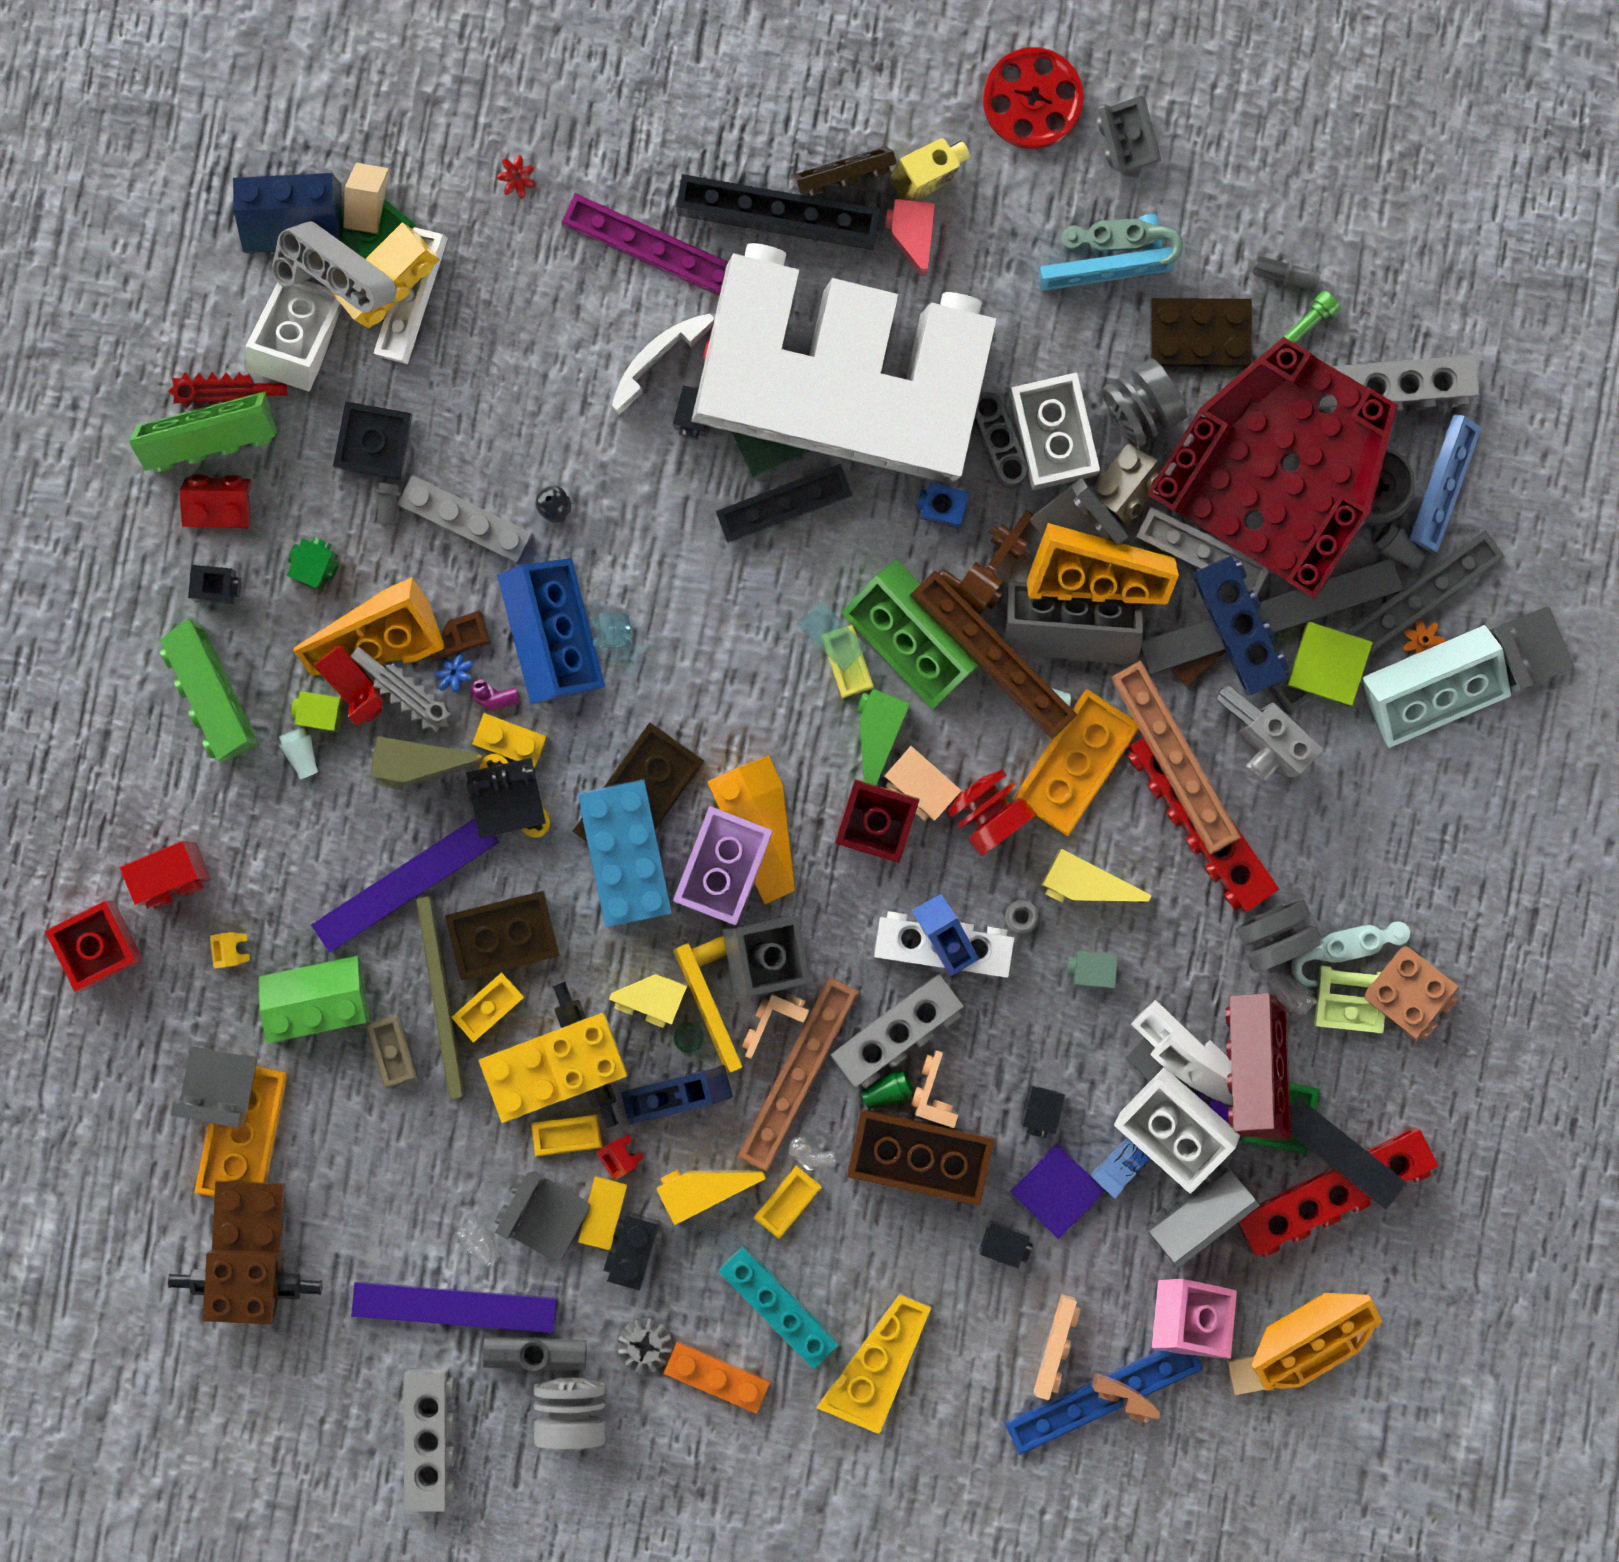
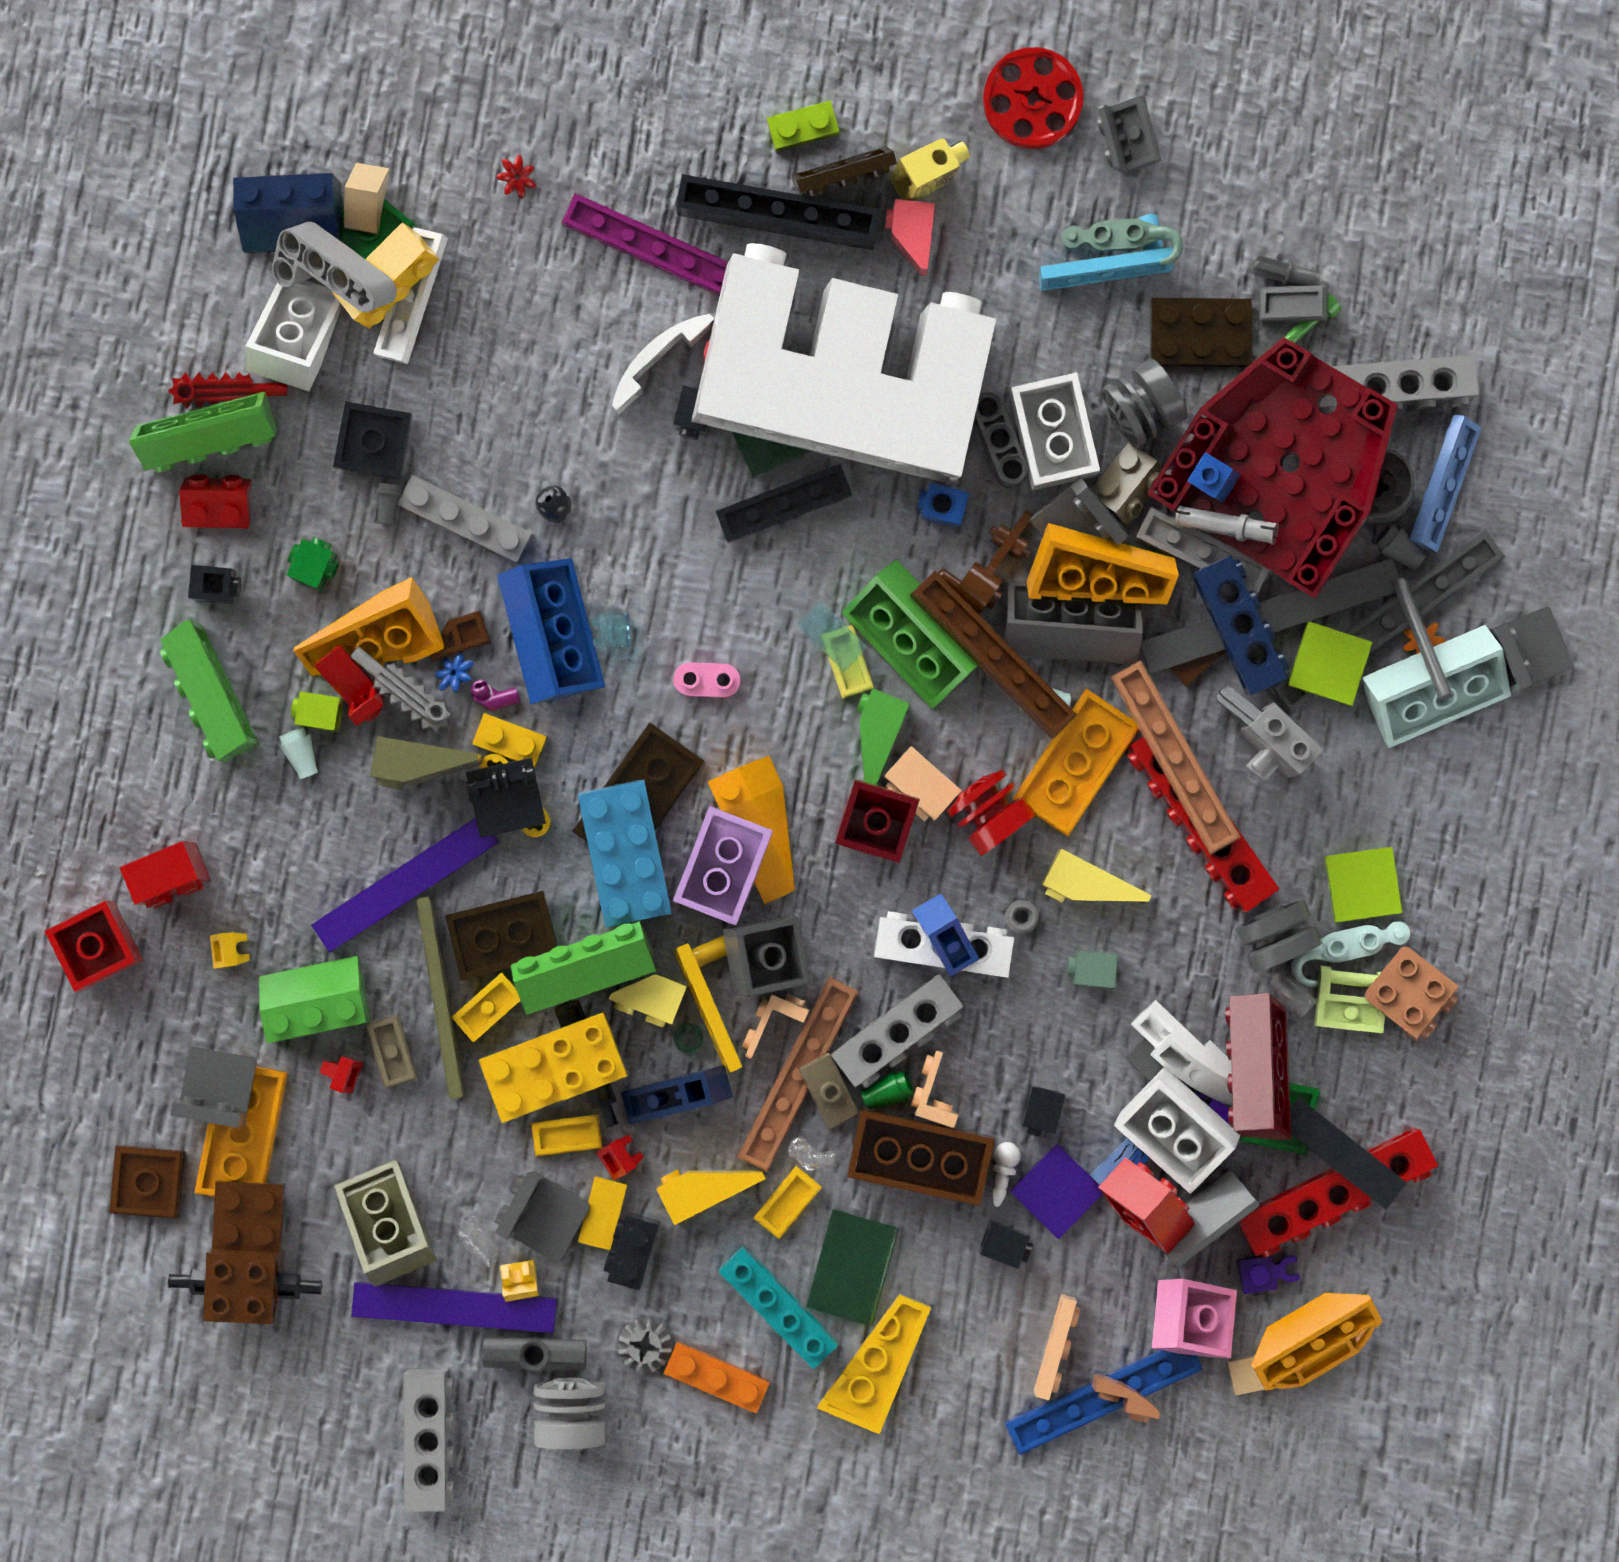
none -> reddish brown tile [109,1145,185,1219]
none -> red tile [319,1056,364,1093]
none -> olive slope [334,1159,437,1287]
none -> yellow tile [500,1260,539,1302]
none -> bright green slope [511,921,656,1015]
none -> bright pink plate [673,662,741,698]
none -> lime plate [767,100,839,152]
none -> dark tan plate [798,1052,859,1129]
none -> clear green piece [806,1209,899,1326]
none -> white bar [992,1142,1021,1207]
none -> red brick [1098,1158,1195,1254]
none -> light grey pin [1175,505,1279,545]
none -> blue brick [1187,452,1242,503]
none -> dark purple plate [1237,1255,1300,1294]
none -> dark grey tile [1259,285,1329,323]
none -> lime tile [1324,847,1402,922]
none -> dark grey bar [1393,578,1453,701]

